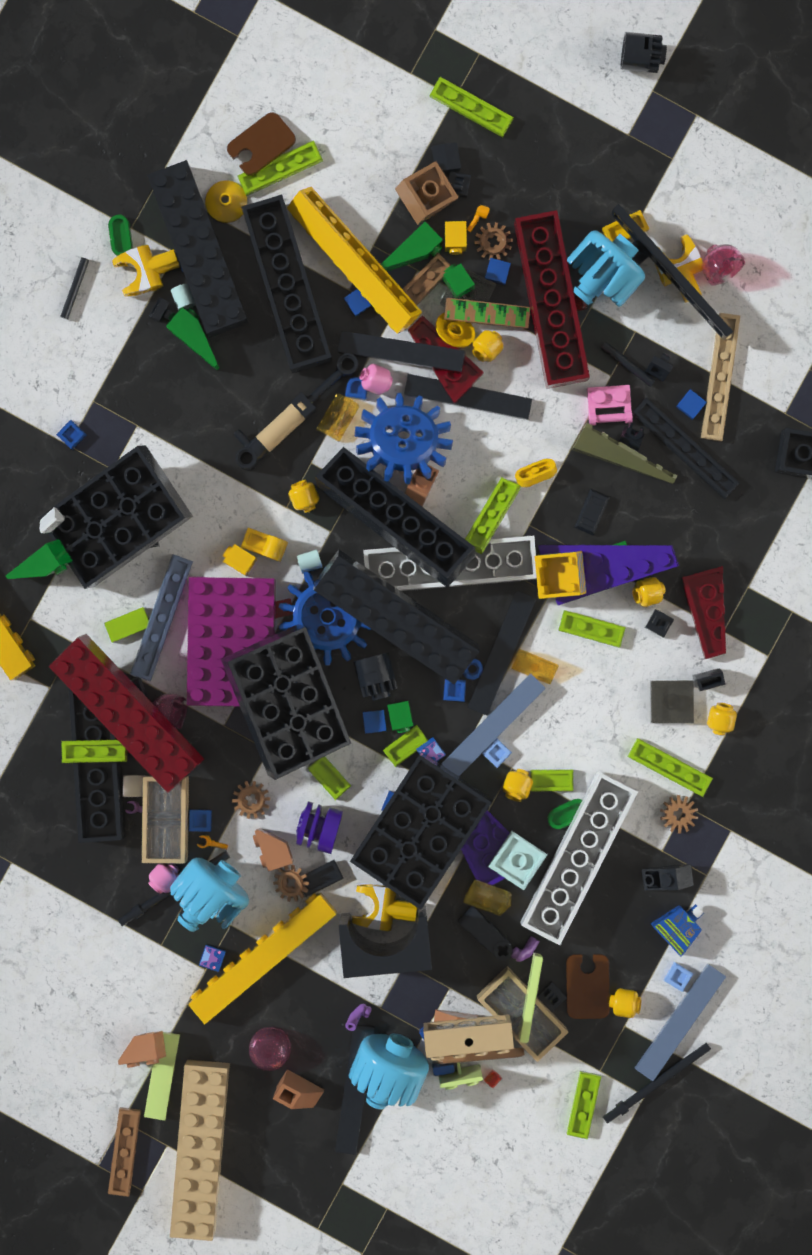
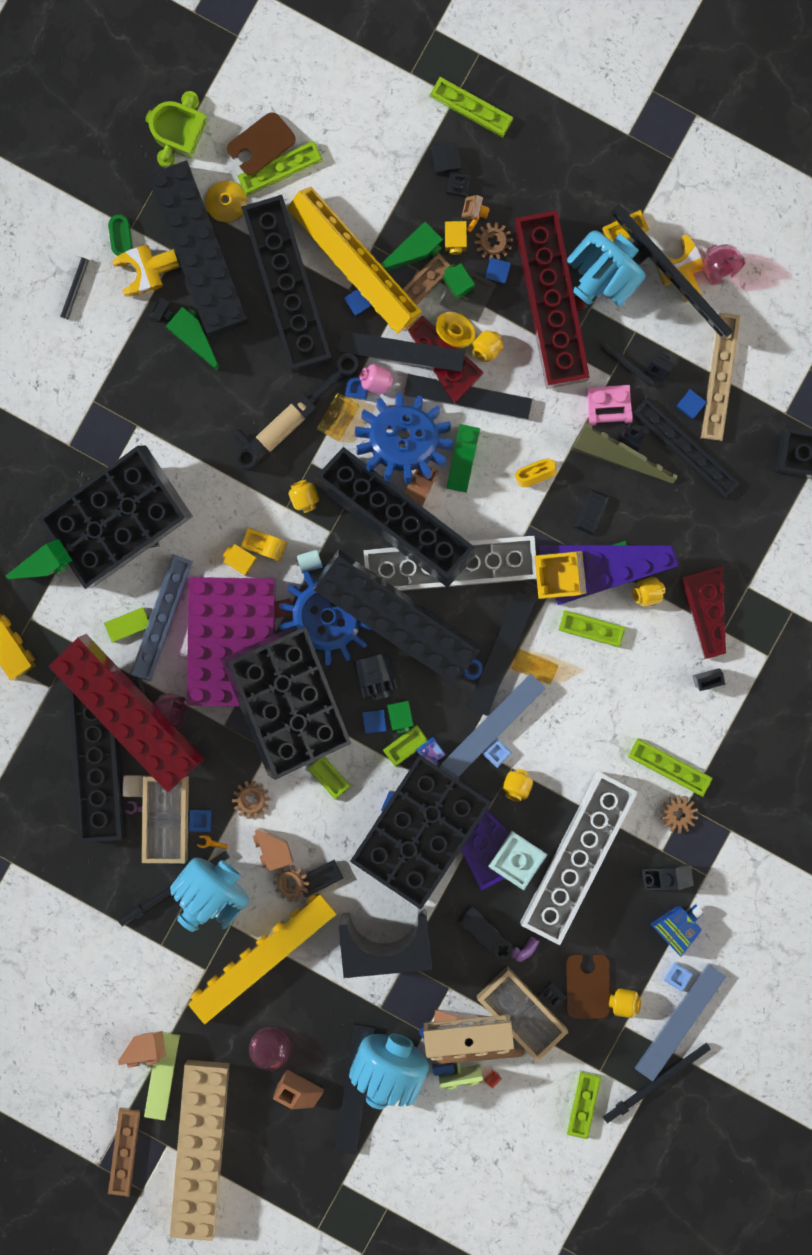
white slope [40,507,65,534] -> none
blue tile [56,420,87,450] -> none
lime tile [62,740,128,763] -> none
bright pink head [149,863,179,894] -> none
light aqua beam [171,284,196,311] -> none
tile [199,944,226,972] -> none
dark purple wheel [296,801,343,854] -> none
medium lavender arm [346,1004,372,1031] -> none
yellow connector [352,884,417,931] -> none
medium nougat slope [395,161,459,225] -> none
blue tile [443,679,466,702] -> none
tile [444,298,530,329] -> none
clear yellow slope [463,880,512,916] -> none
lime tile [465,477,520,554] -> none
yellowish green tile [518,953,543,1043] -> none
lime tile [530,769,573,791] -> none
green tile [547,799,582,829] -> none
black gear [620,32,667,73] -> none
black tile [644,609,674,638] -> none
clear smoke tile [650,680,694,723] -> none
yellow head [707,702,737,736] -> none
none -> lime piece [145,91,208,168]
none -> green slope [446,424,480,493]
none -> medium nougat tile [462,195,483,220]

